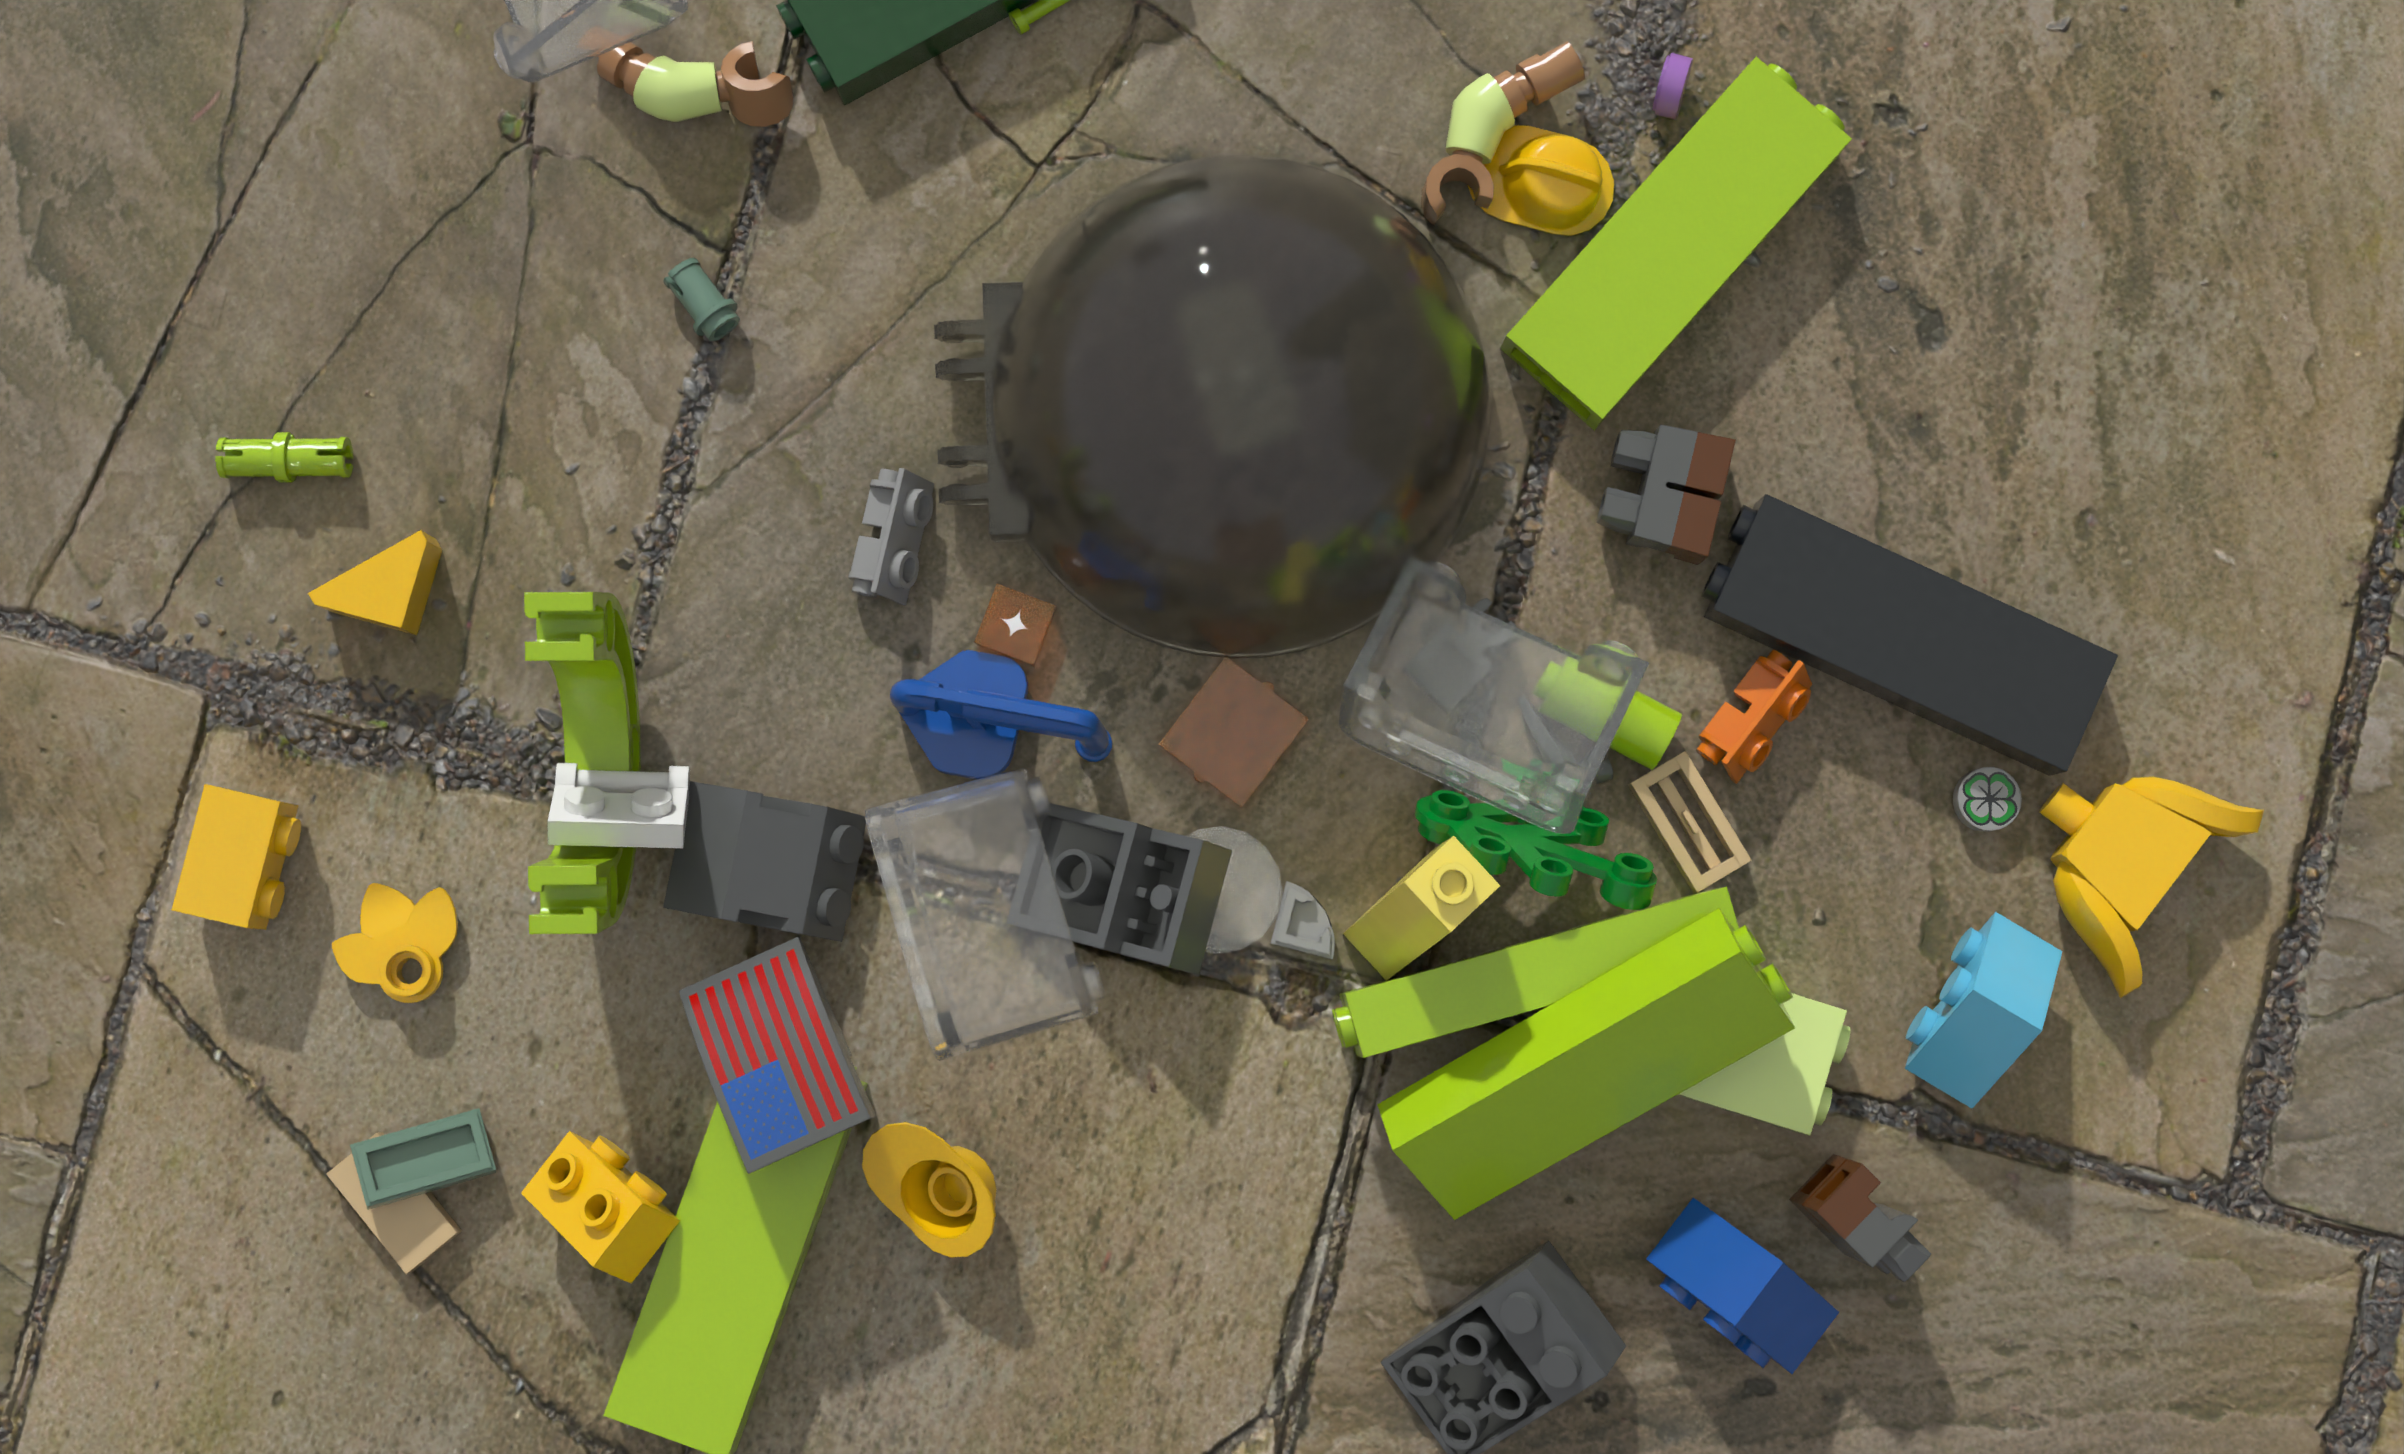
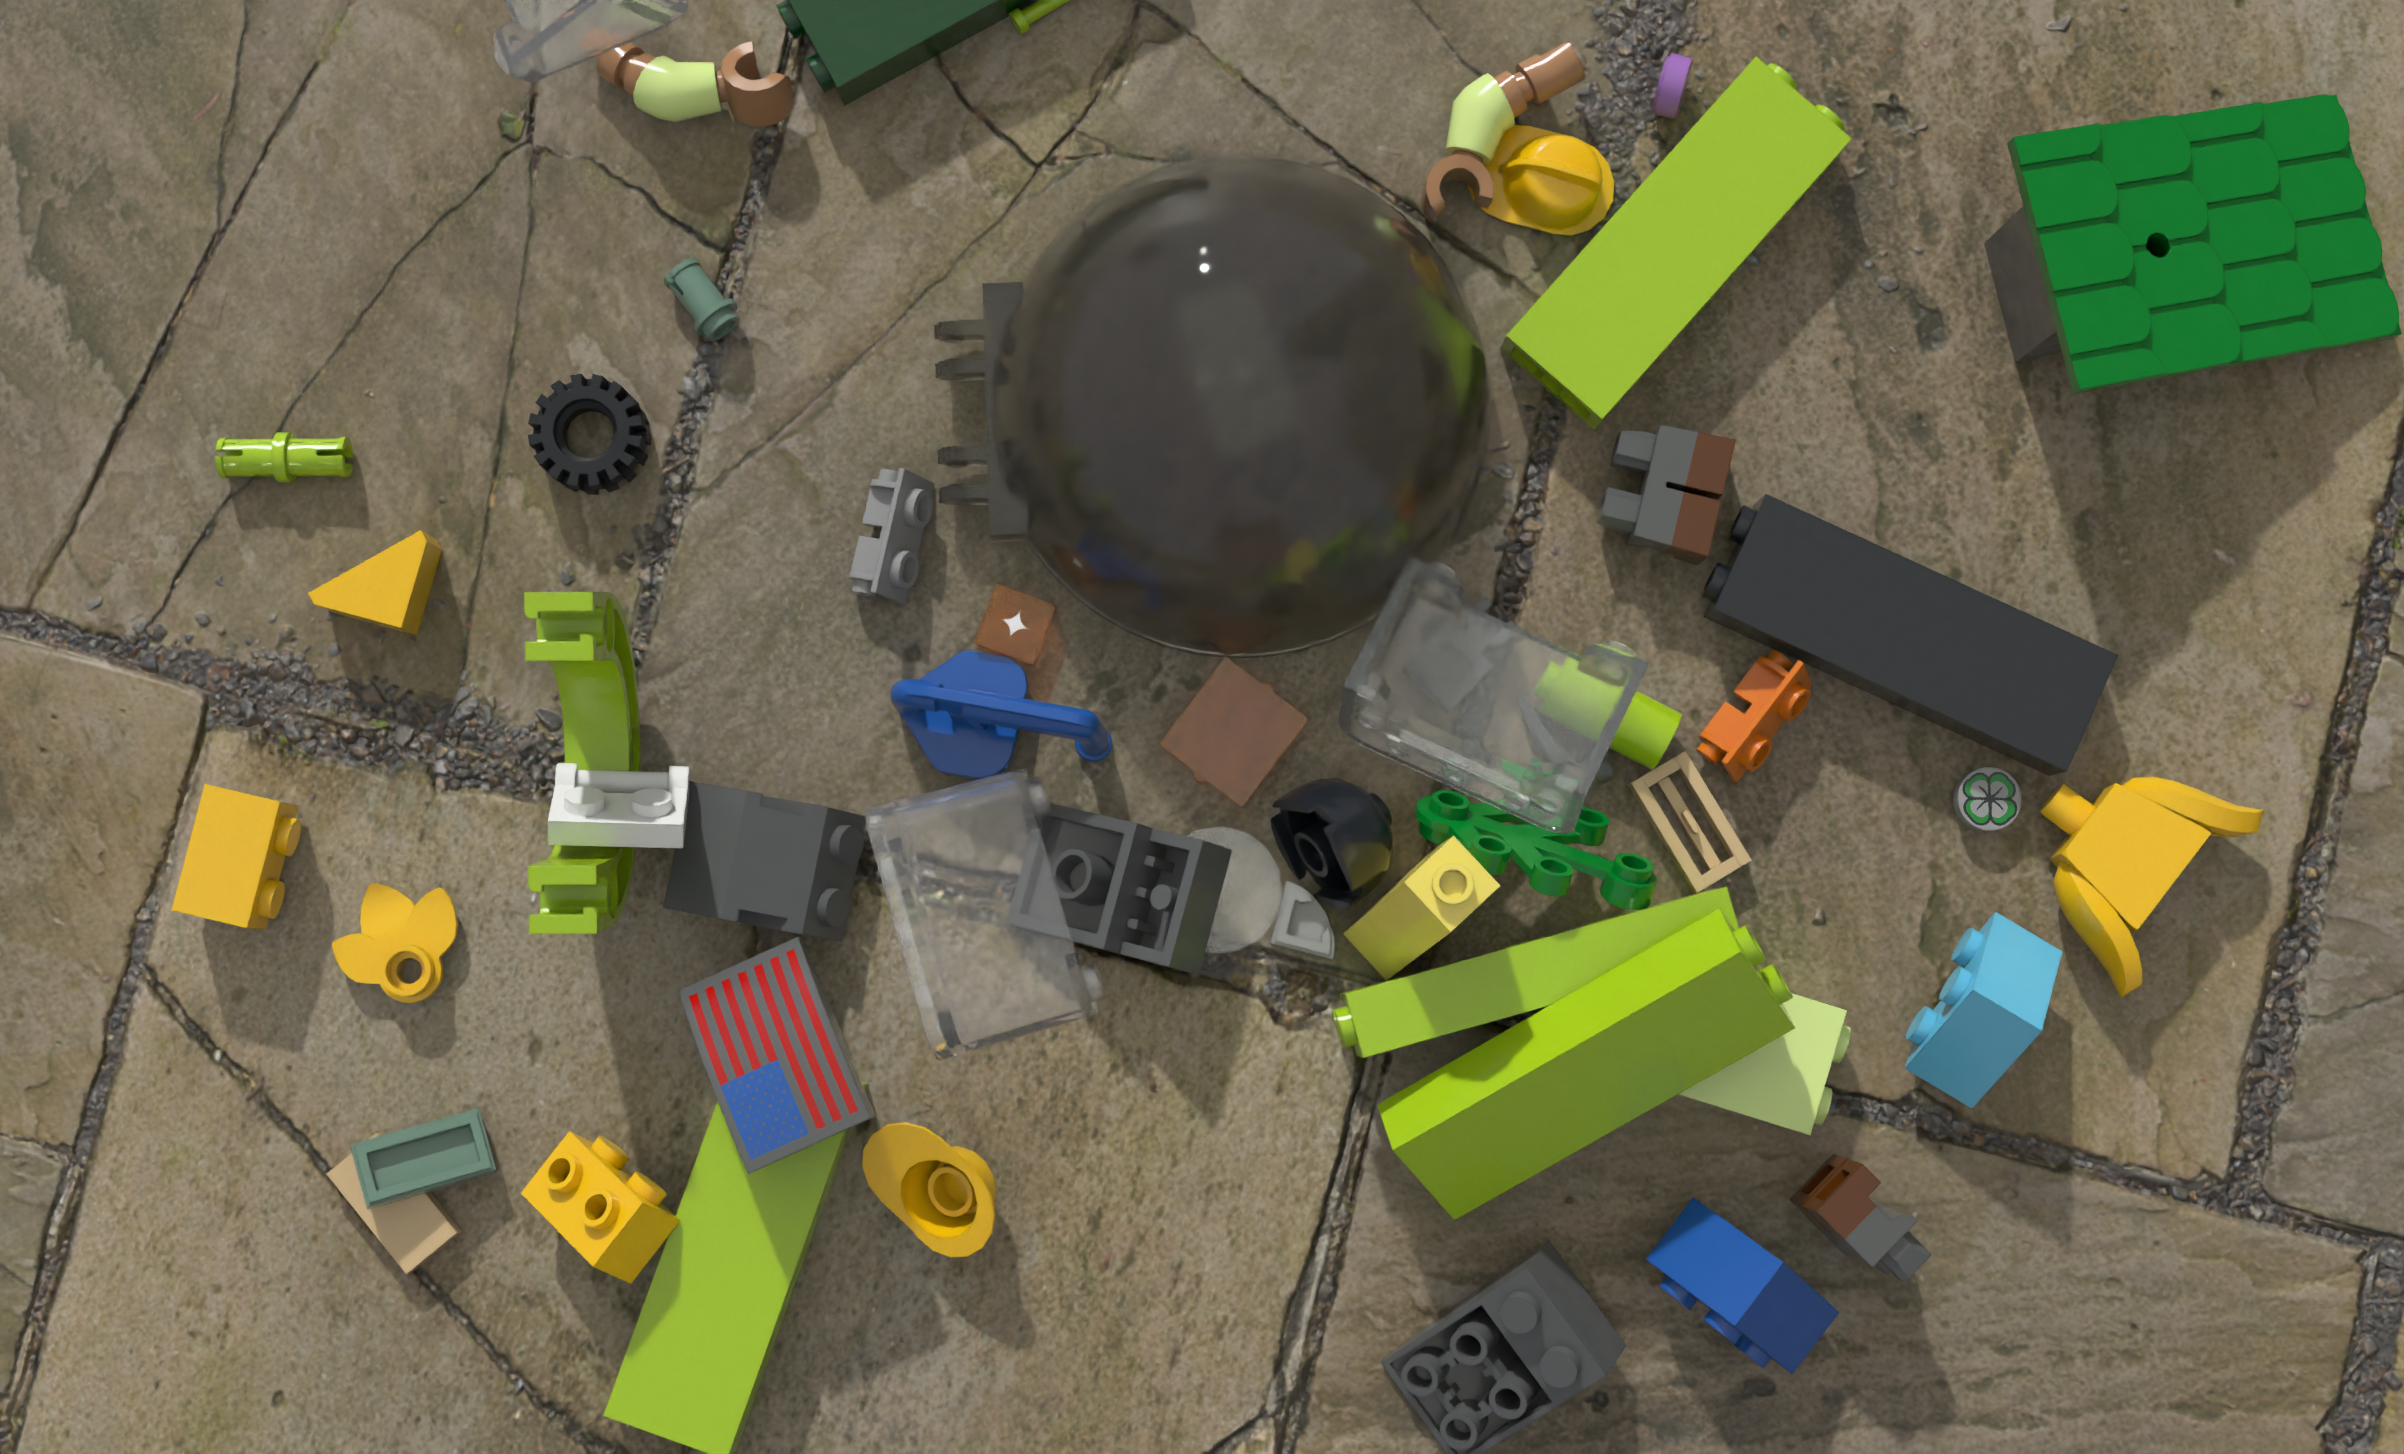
none -> black tyre [528,374,651,495]
none -> black cylinder [1271,778,1393,910]
none -> green piece [1984,94,2402,394]

